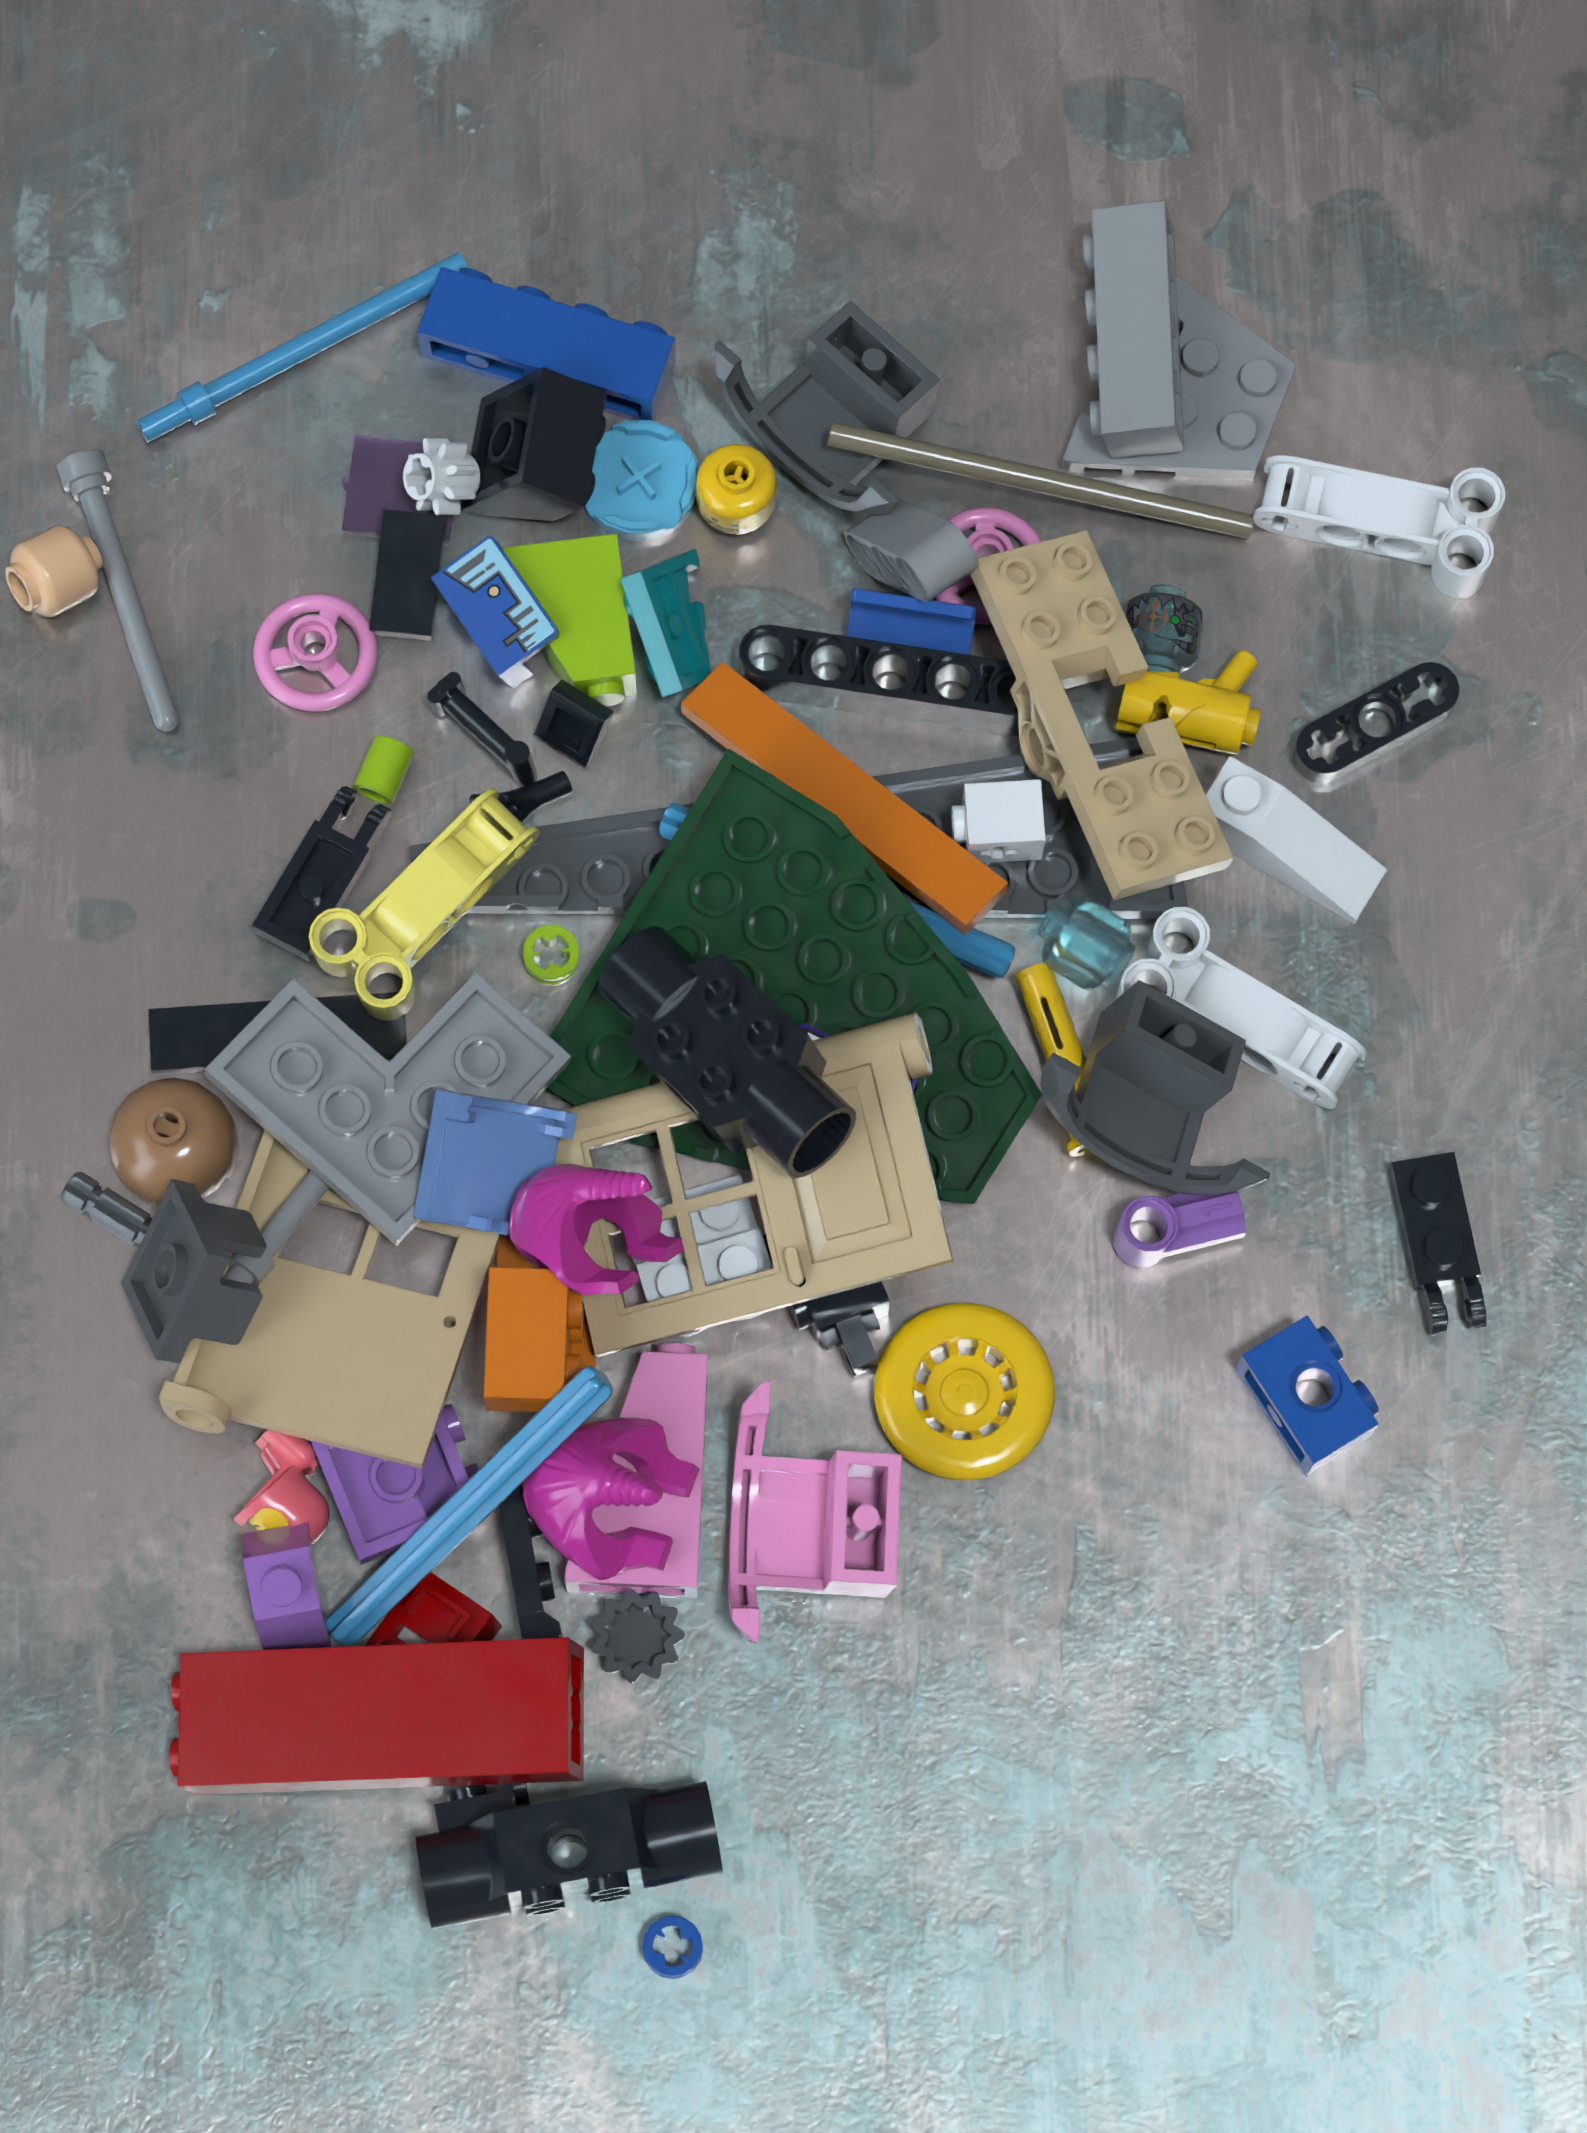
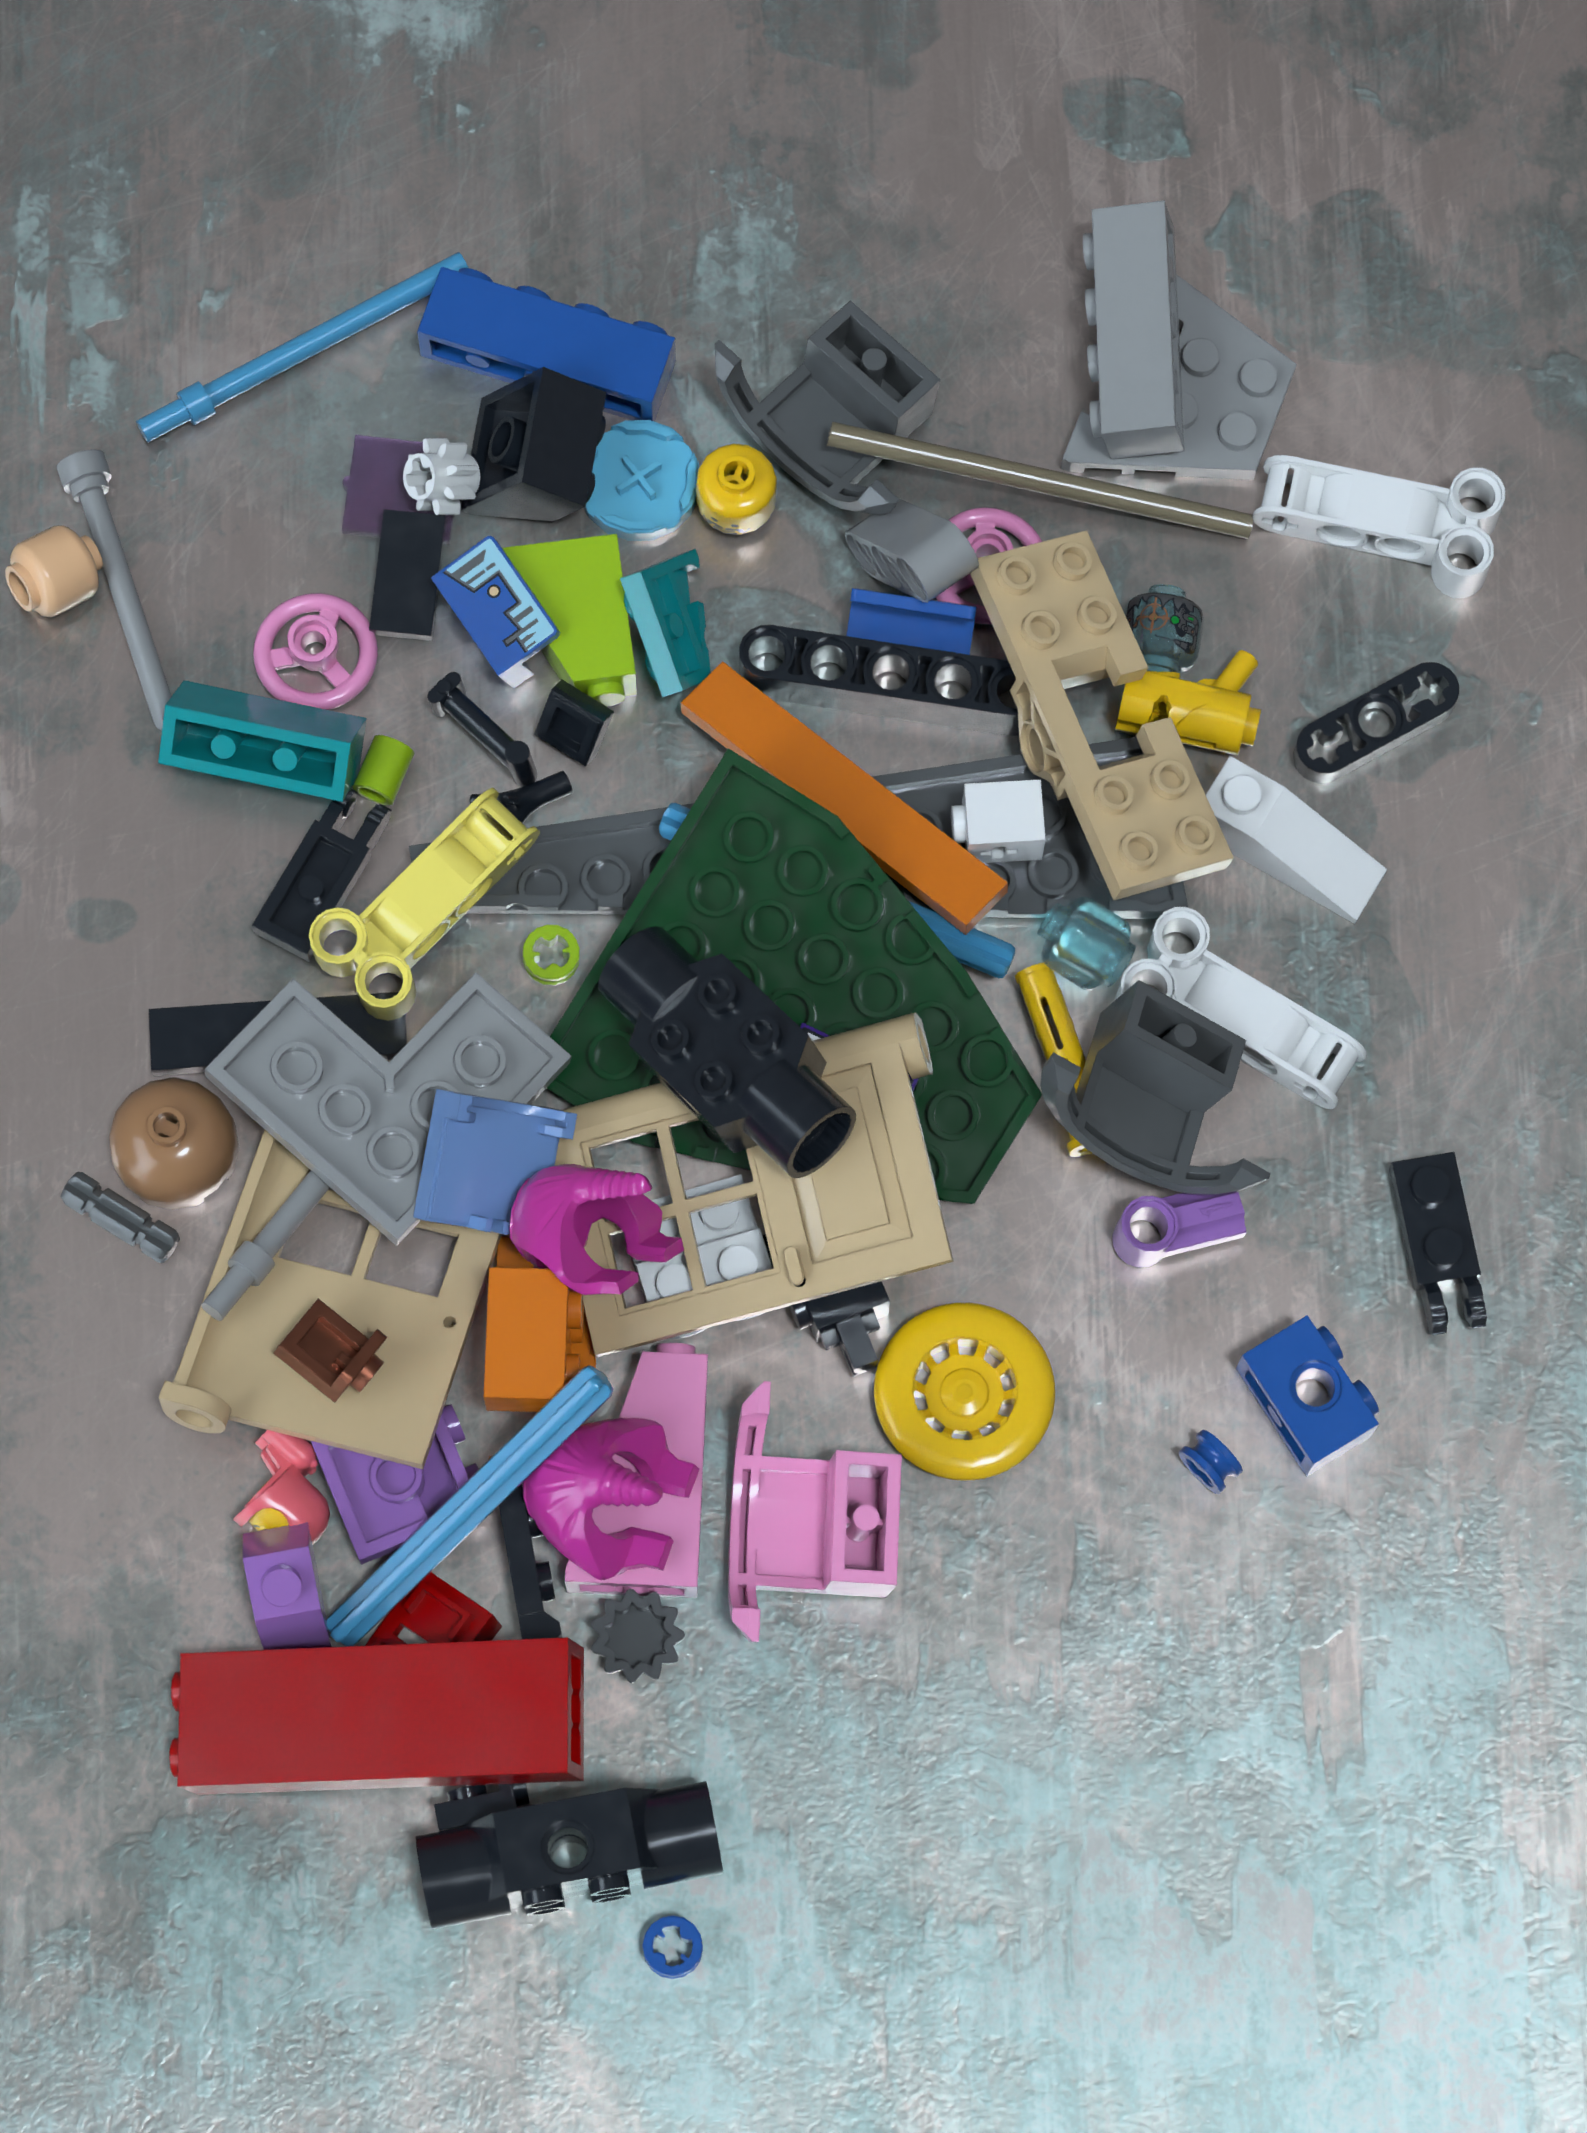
dark grey panel [122,1179,267,1363] -> none
none -> teal brick [158,680,367,802]
none -> copper bracket [273,1298,387,1403]
none -> blue bush [1179,1429,1243,1495]

